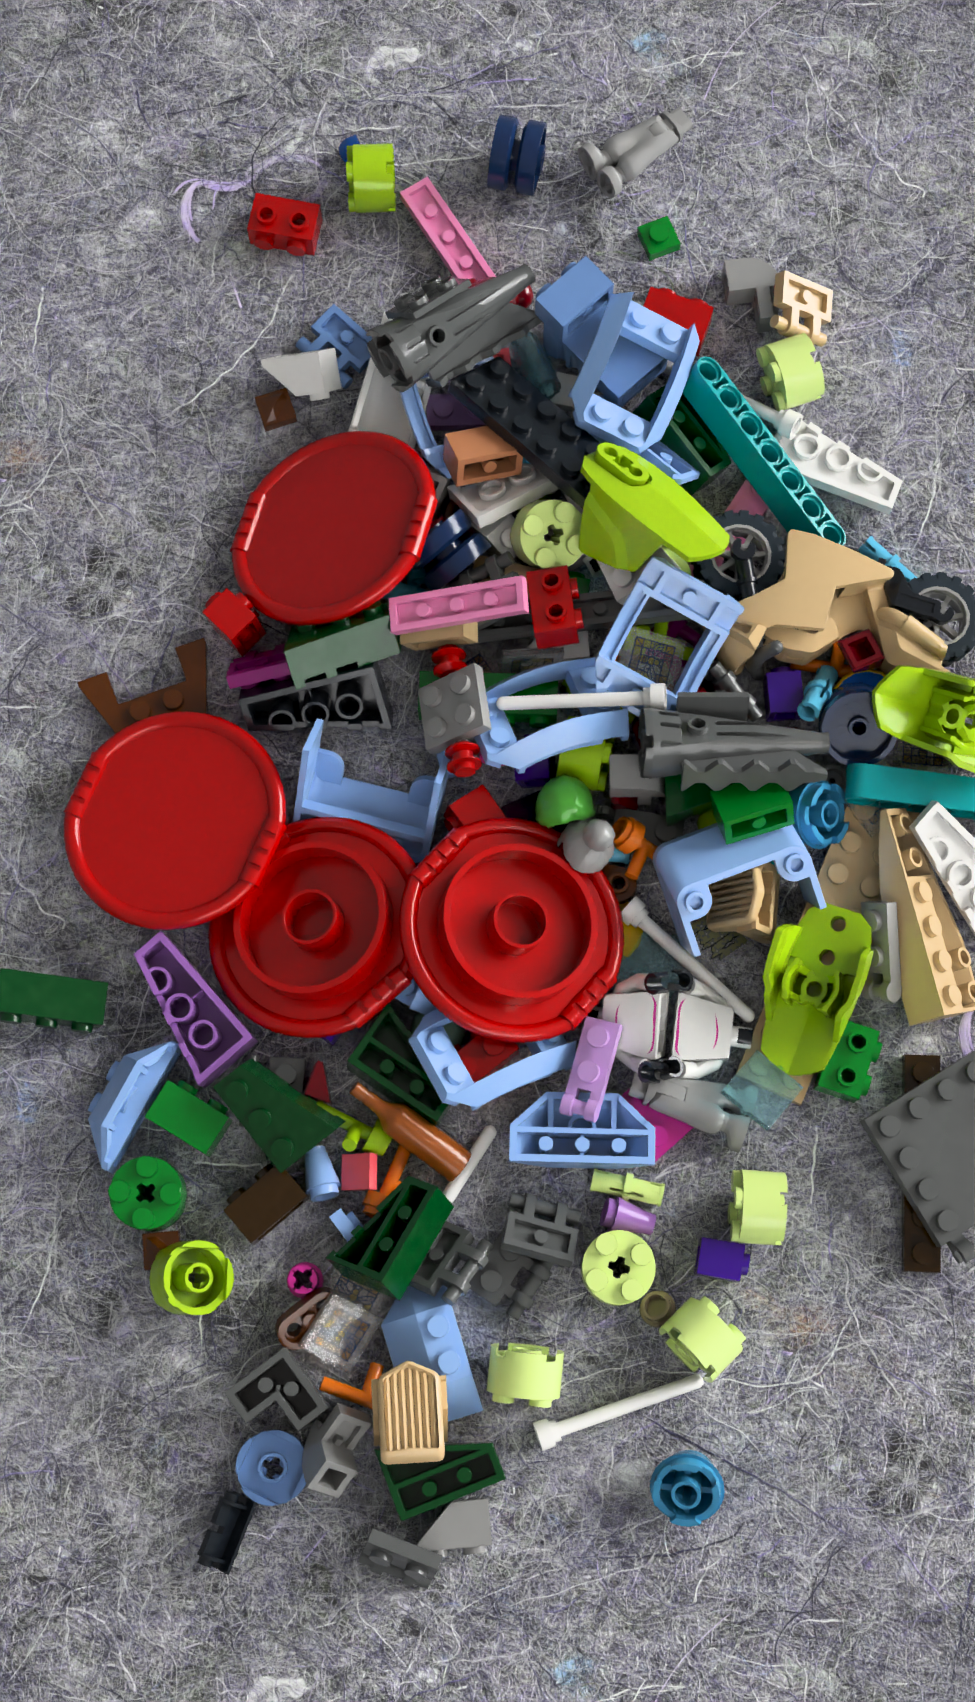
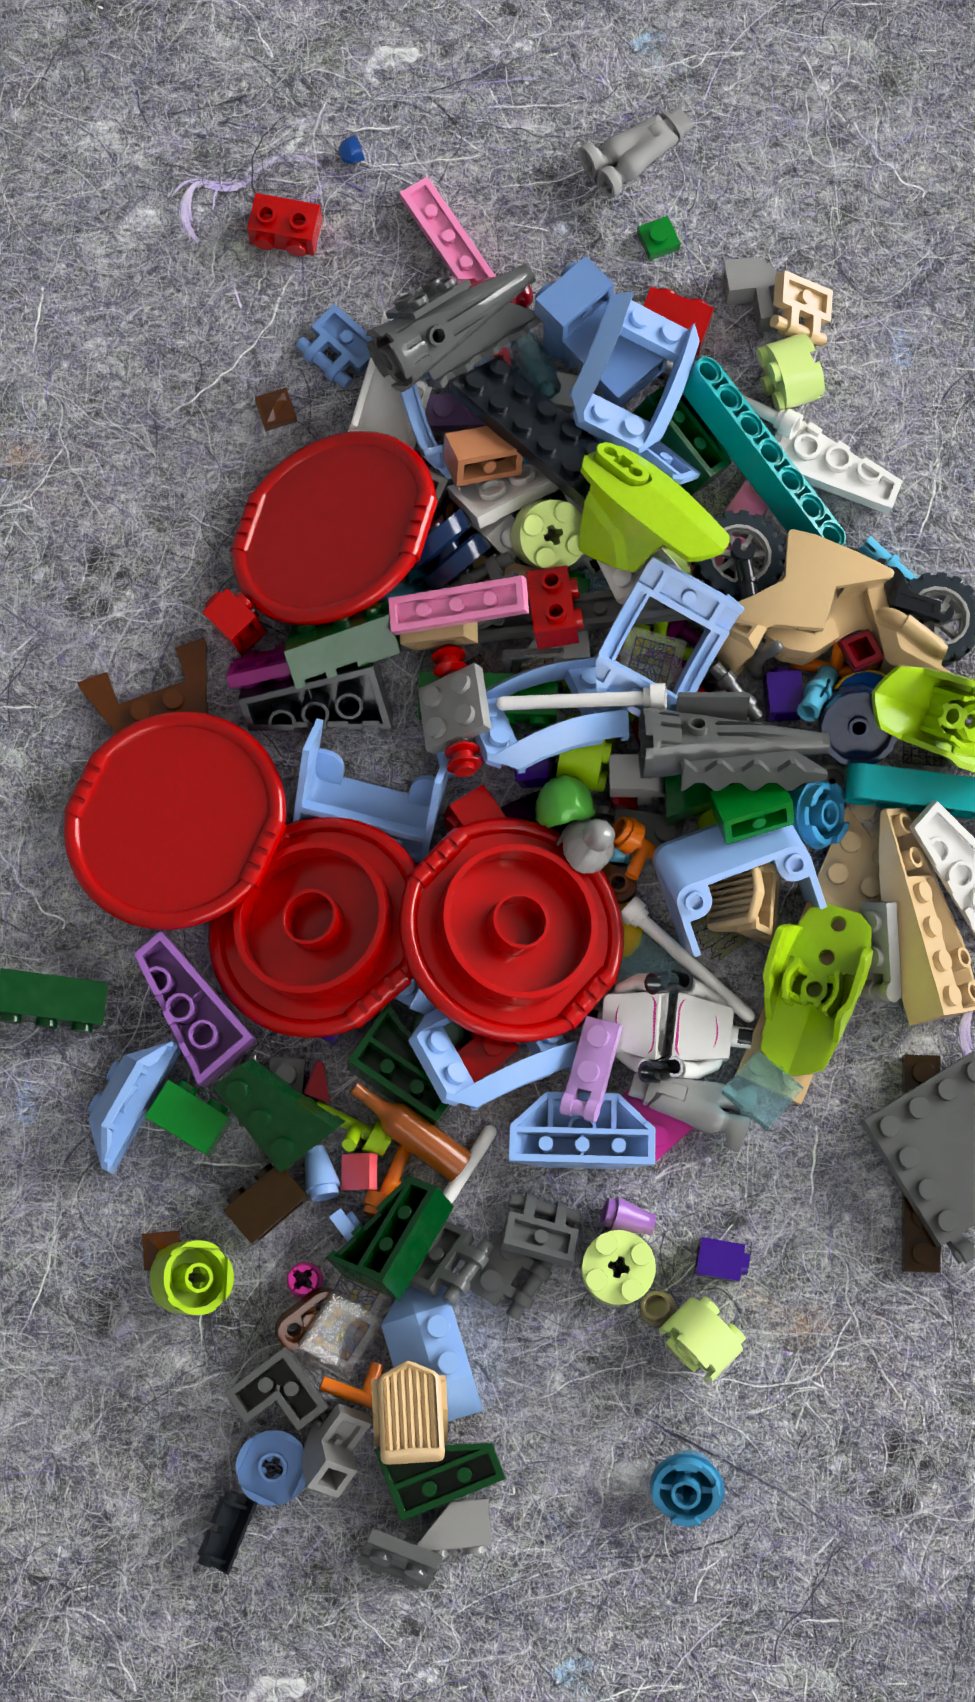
green brick [108,1156,187,1232] -> none
white slope [261,348,342,401] -> none
lime brick [346,143,396,213] -> none
yellowish green brick [486,1343,564,1408] -> none
dark blue wheel [487,114,547,197] -> none
white piece [533,1374,703,1451] -> none
yellowish green pin [590,1168,665,1207] -> none
yellowish green brick [728,1169,788,1246] -> none
green brick [813,1021,882,1103] -> none

